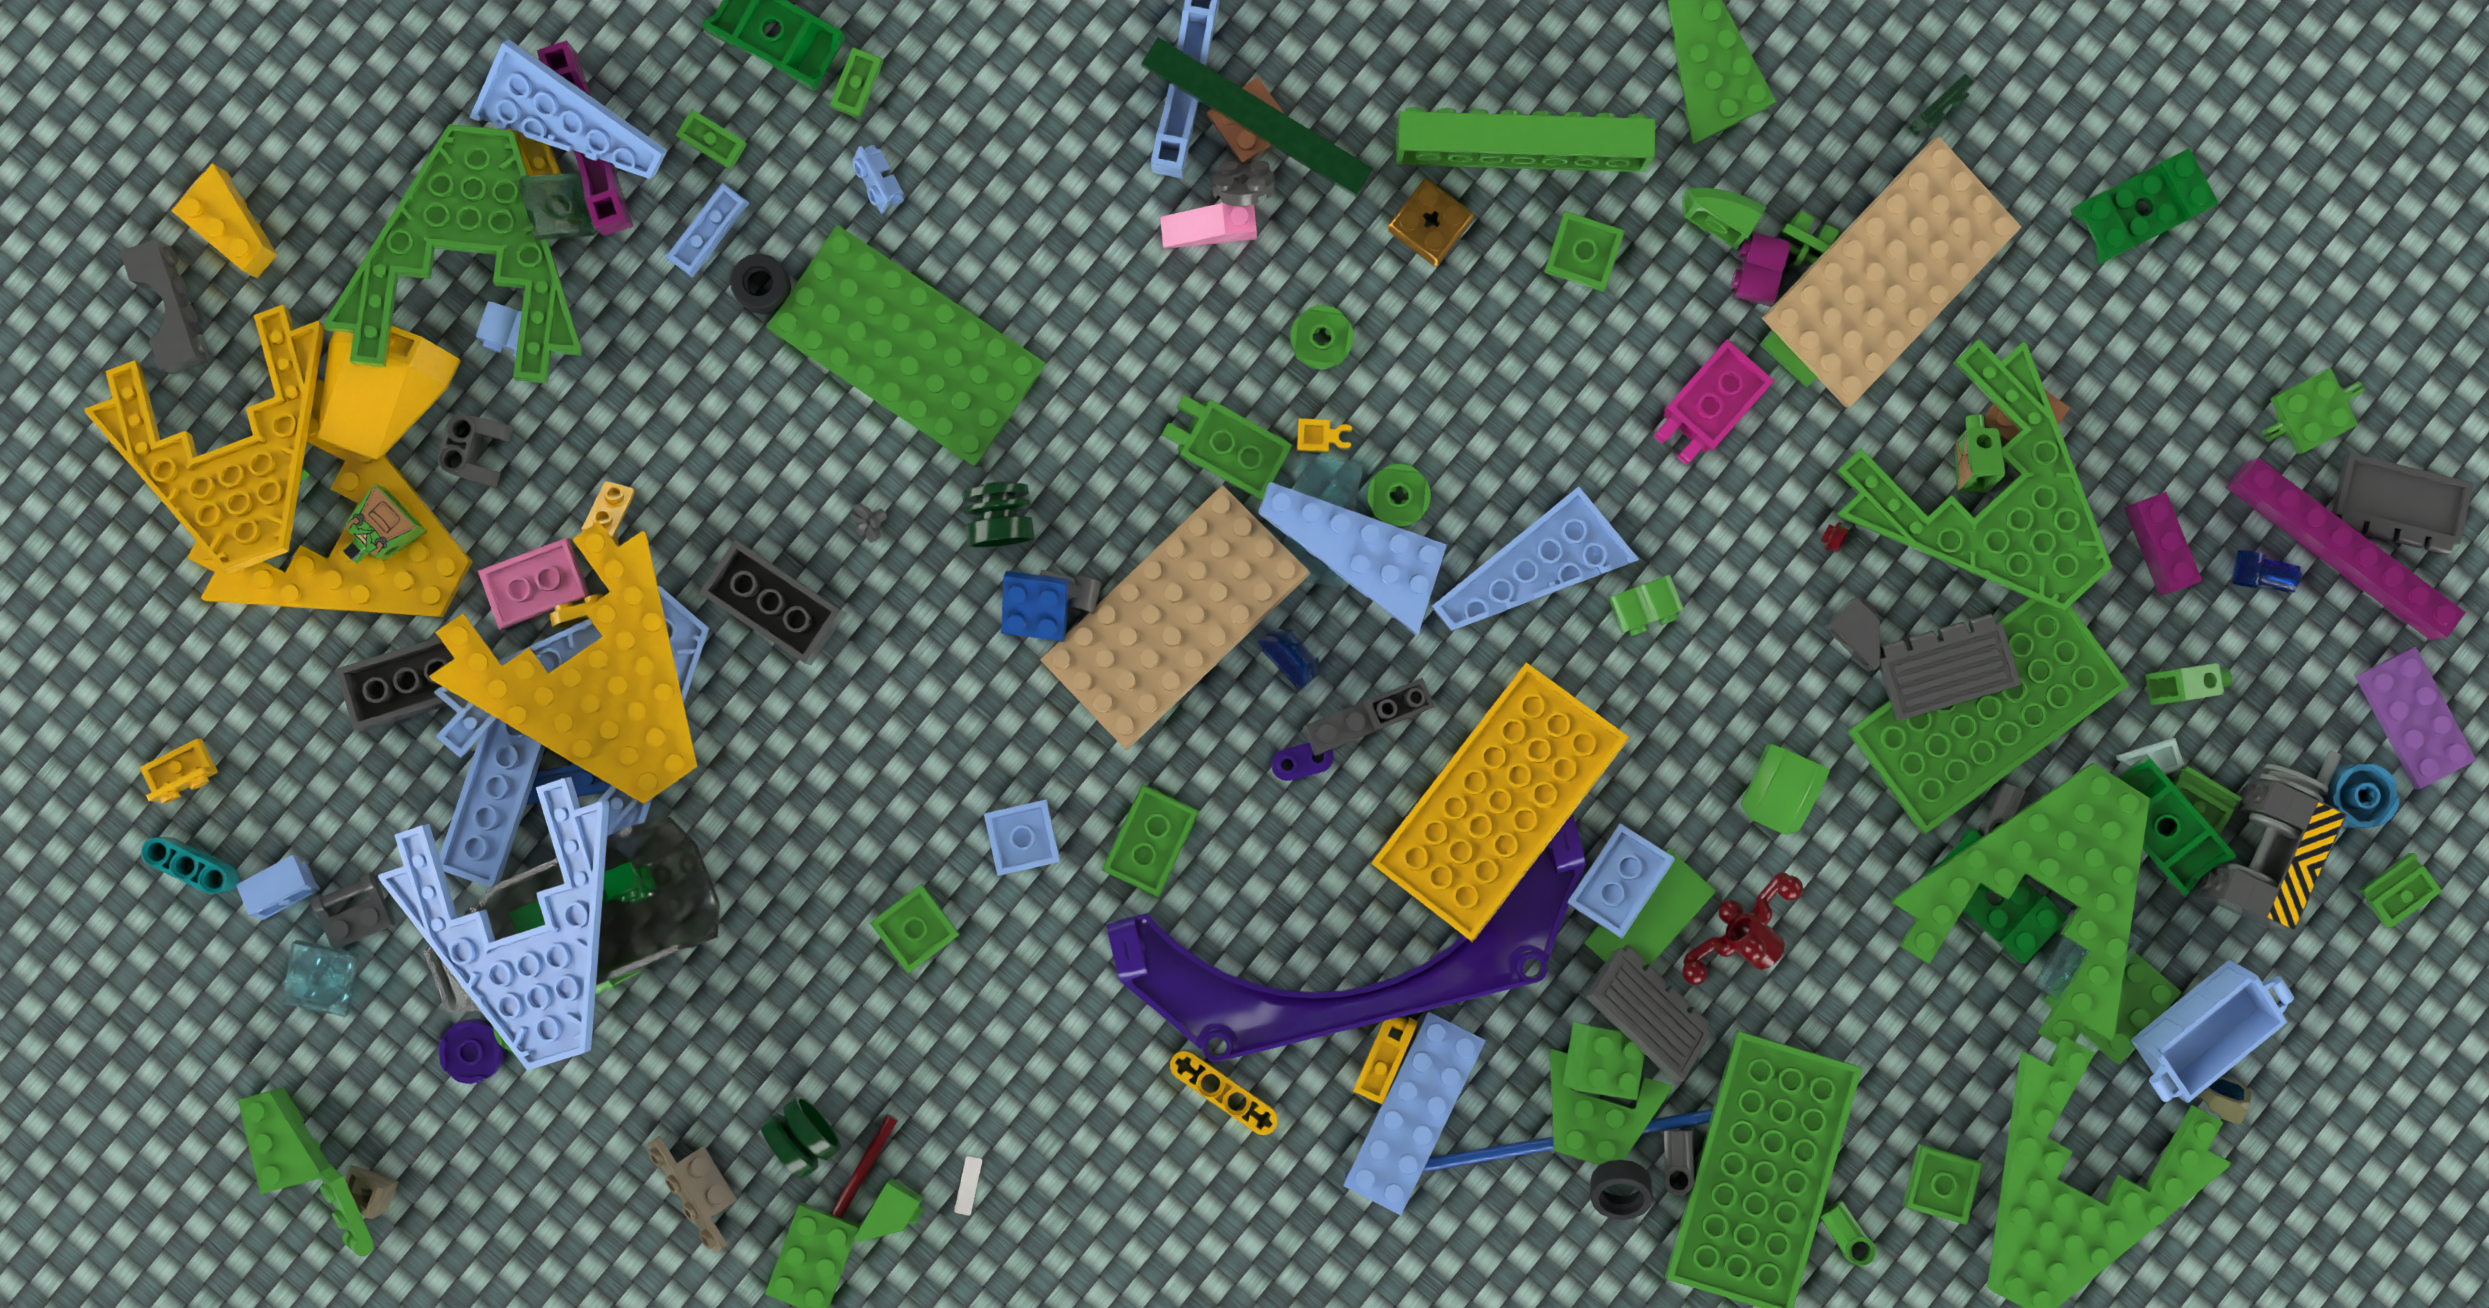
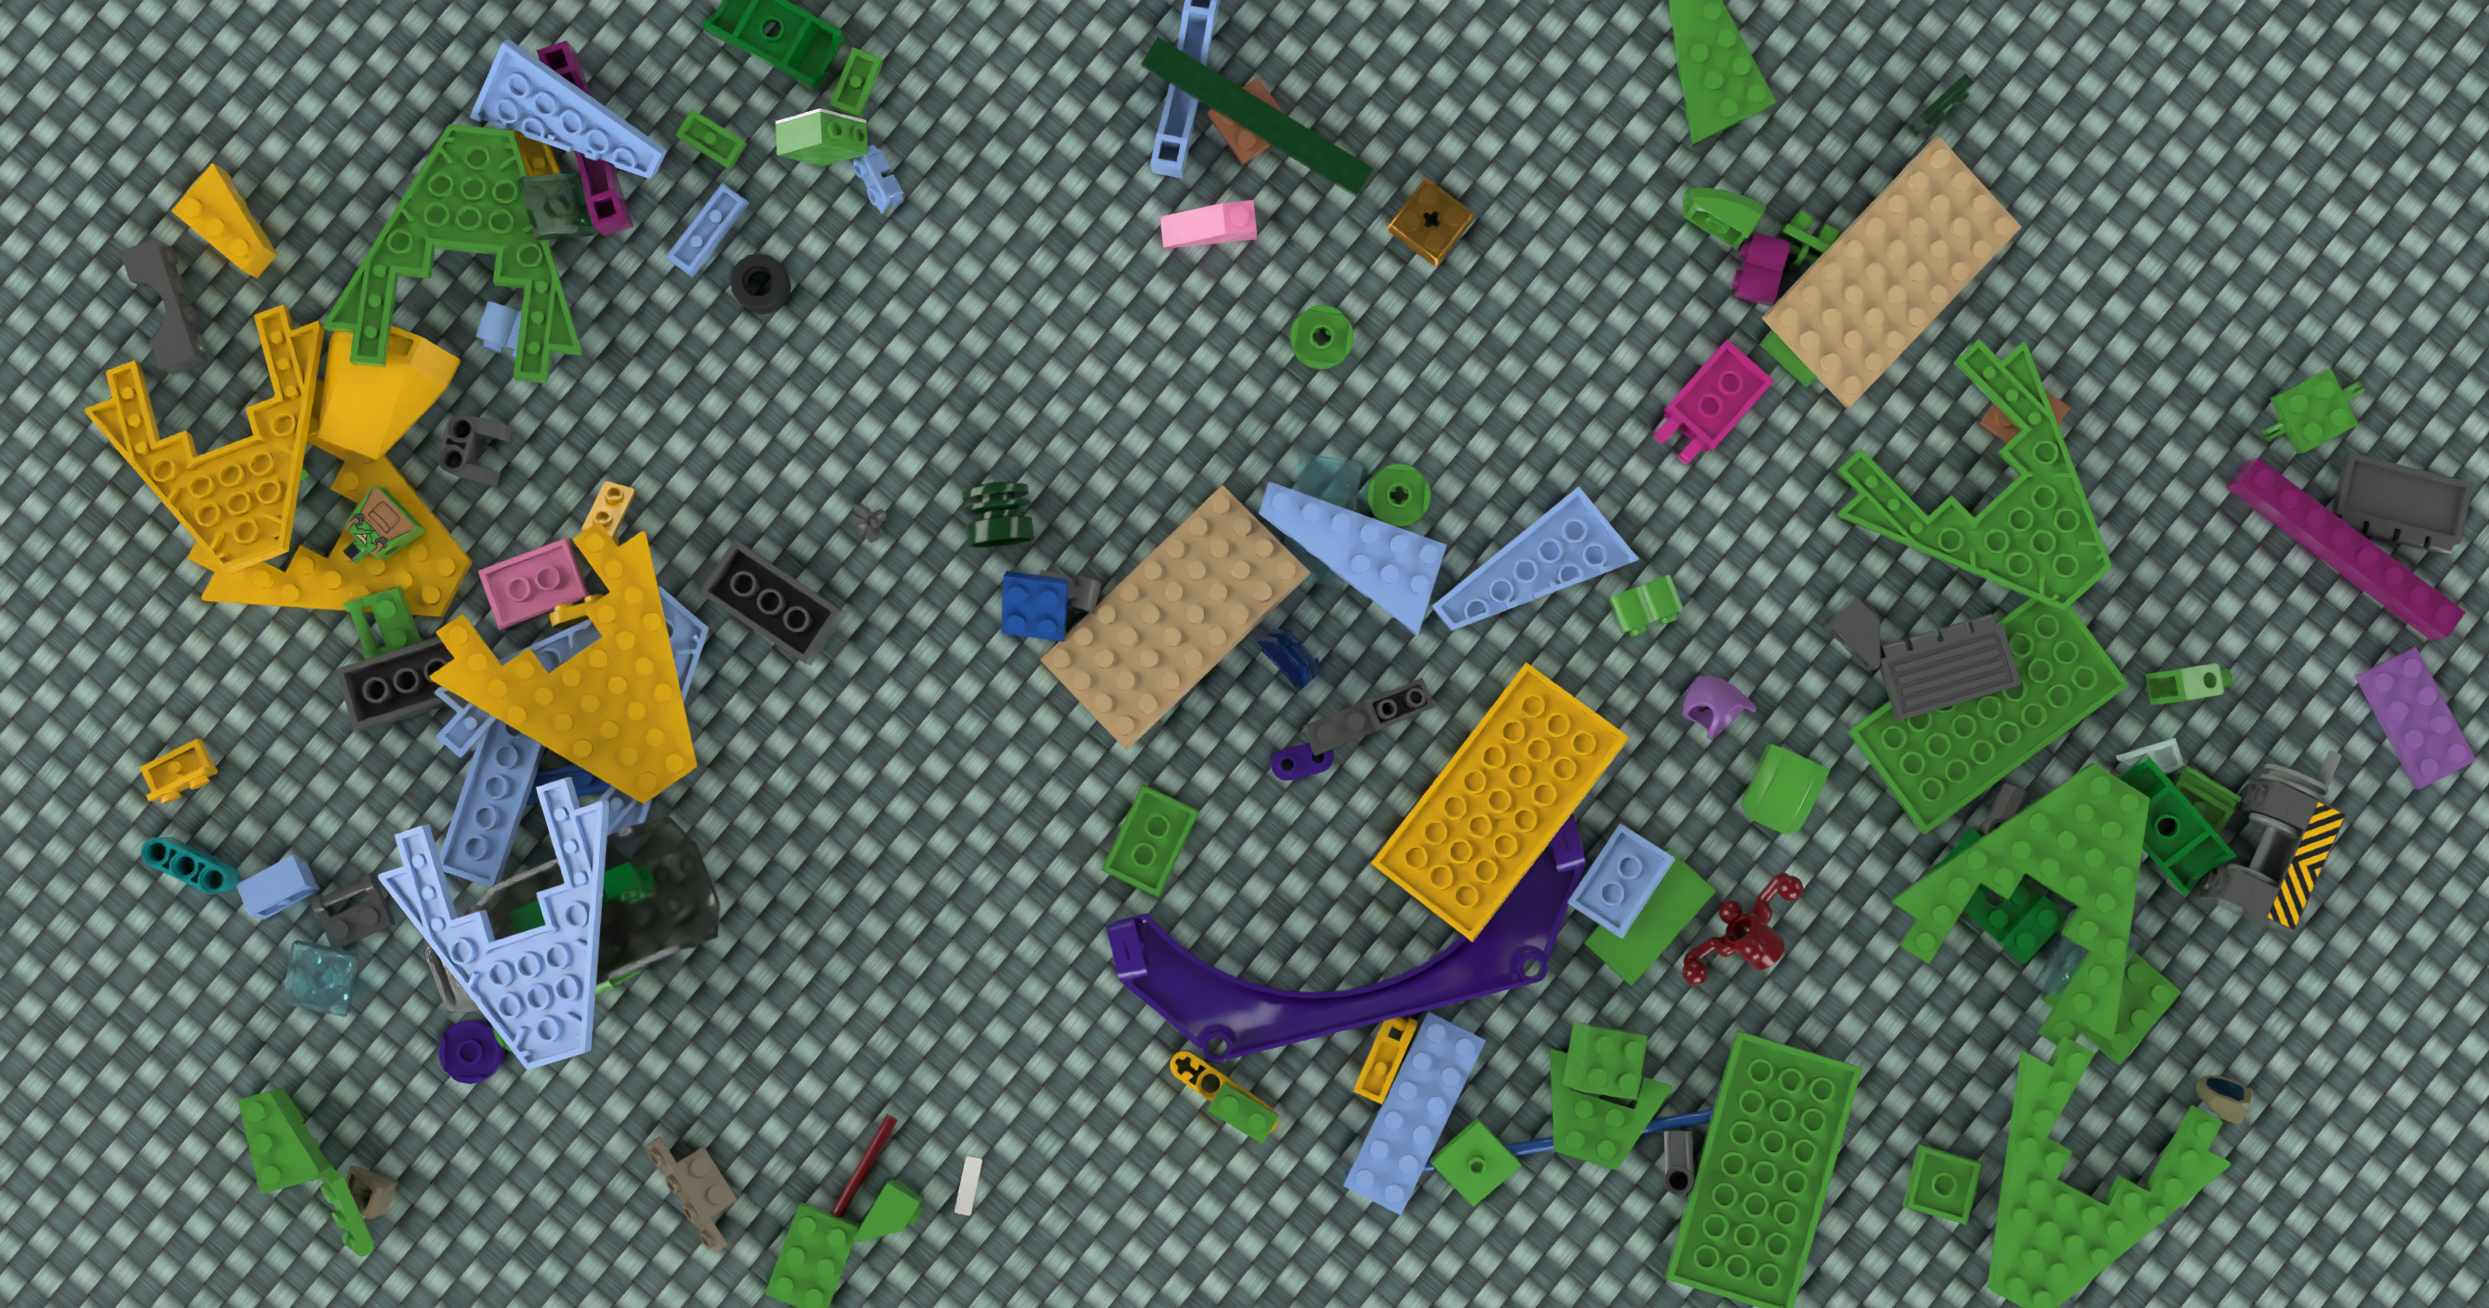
dark green wheel [760,1095,841,1179] -> none
bright green plate [766,225,1046,468] -> none
bright green plate [870,884,960,974] -> none
light blue plate [984,799,1061,876] -> none
bright green tile [1161,395,1293,501] -> none
dark grey plate [1211,161,1275,206] -> none
yellow plate [1297,418,1352,453] -> none
bright green brick [1395,107,1655,172] -> none
bright green plate [1544,211,1625,292] -> none
dark grey hinge [1585,944,1710,1083] -> none
black tyre [1590,1159,1653,1220] -> none
bright green piece [1819,1200,1876,1266] -> none
dark red plate [1821,522,1849,552] -> none
bright green torso [1955,414,2005,493] -> none
green piece [2070,148,2219,265] -> none
magenta brick [2124,492,2202,595] -> none
light blue container [2131,960,2294,1103] -> none
clear blue piece [2231,550,2302,593] -> none
dark azure brick [2320,764,2399,828] -> none
bright green plate [2358,853,2442,928] -> none
none -> bright green plate [343,585,422,660]
none -> bright green piece [776,108,868,166]
none -> bright green plate [1207,1082,1279,1144]
none -> bright green plate [1430,1117,1522,1207]
none -> medium lavender piece [1682,675,1757,740]

